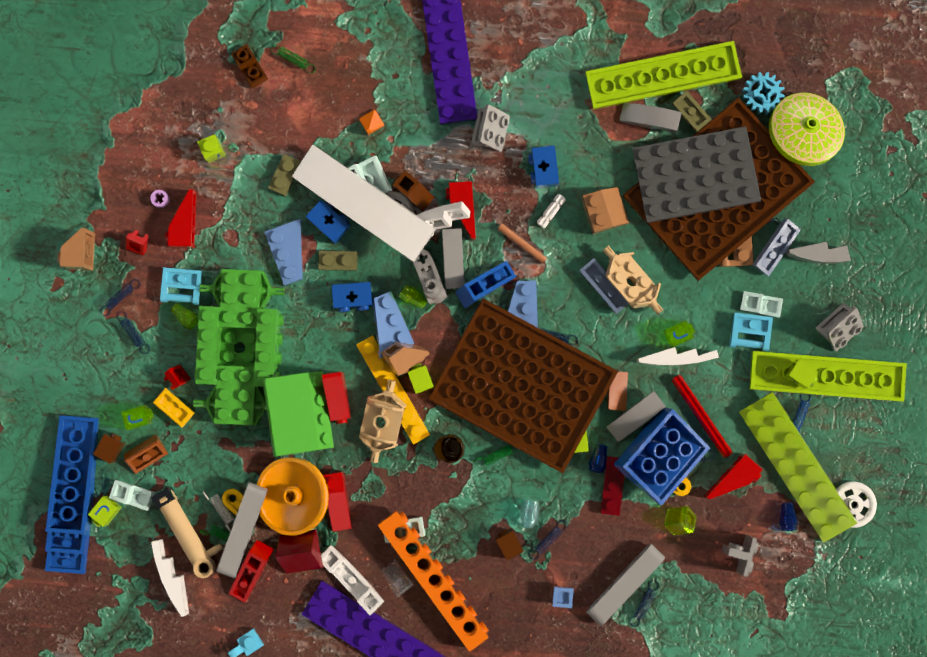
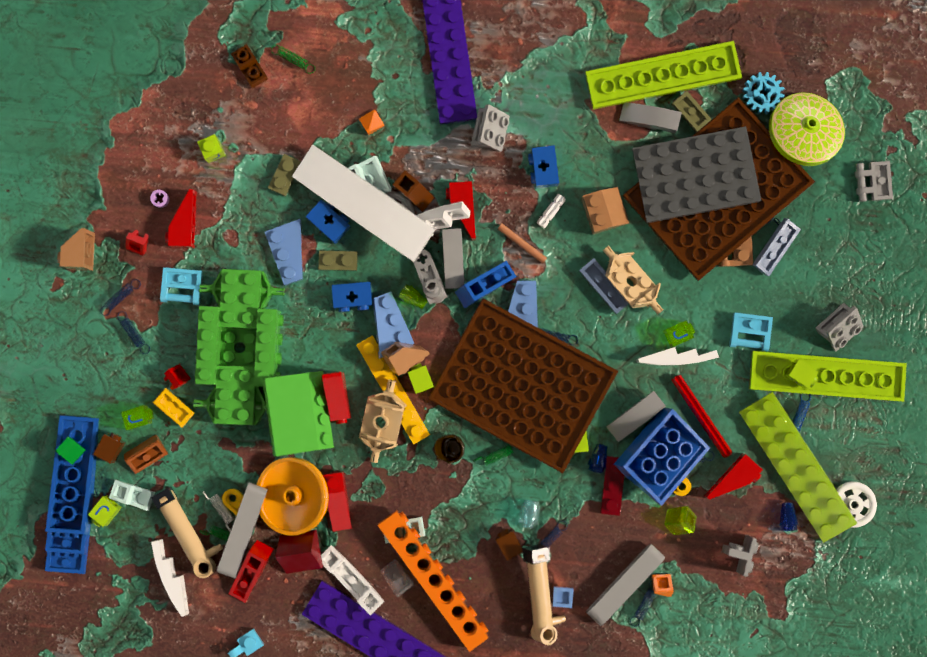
clear neon green cone [170,303,198,330] -> none
slope [607,372,628,411] -> none
light aqua slope [740,291,783,318] -> none
light grey slope [785,242,851,264] -> none
none -> green slope [55,437,86,465]
none -> tan piece [522,544,566,645]
none -> orange slope [651,574,674,597]
none -> light grey plate [855,161,893,202]

